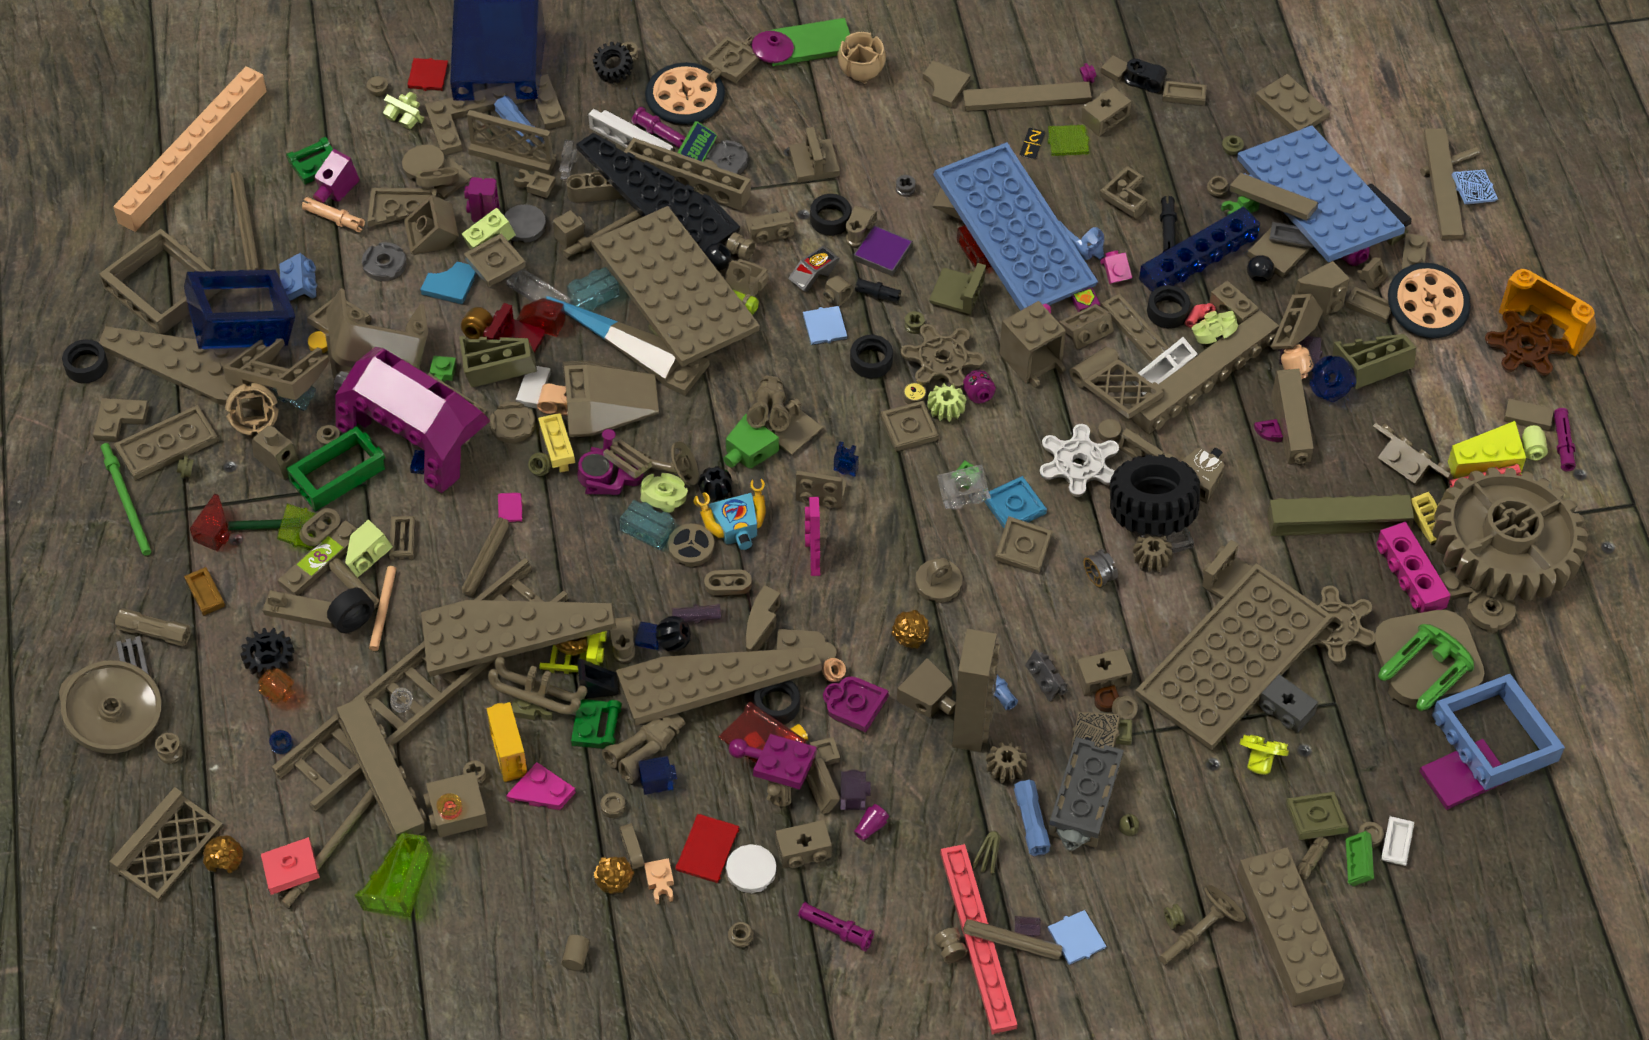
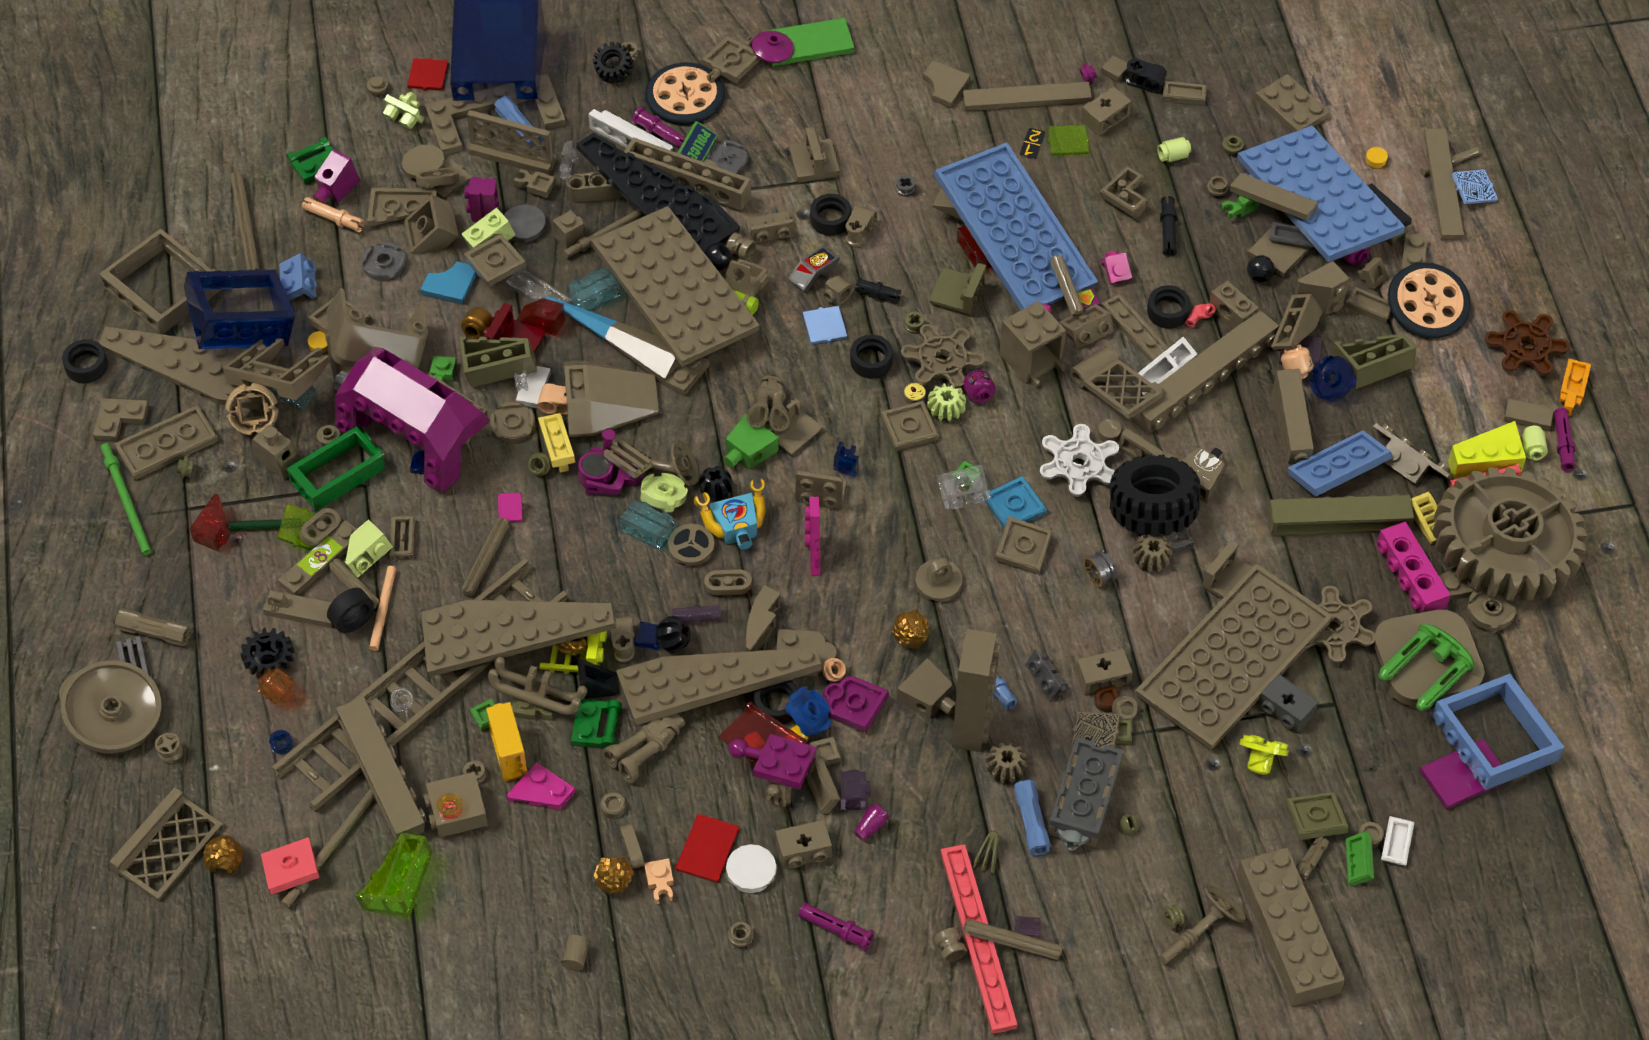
light nougat brick [113,66,267,232] -> none
pearl gold tile [184,567,225,616] -> none
clear blue brick [639,756,677,795] -> none
tan piece [838,32,886,84] -> none
dark purple tile [853,225,913,276] -> none
light blue piece [1048,910,1106,965] -> none
medium blue hair [1059,221,1105,260] -> none
clear blue brick [1139,206,1260,292] -> none
yellowish green plate [1192,311,1238,344] -> none
magenta tile [1254,419,1283,442] -> none
light orange windscreen [1499,269,1596,357] -> none
none -> bright green tile [470,699,495,732]
none -> clear bush [513,370,528,392]
none -> blue plate [786,687,831,736]
none -> dark tan axle [1050,255,1083,315]
none -> yellowish green brick [1157,137,1191,163]
none -> medium blue plate [1288,430,1392,497]
none -> yellow tile [1365,147,1388,168]
none -> light orange hinge [1559,359,1591,416]

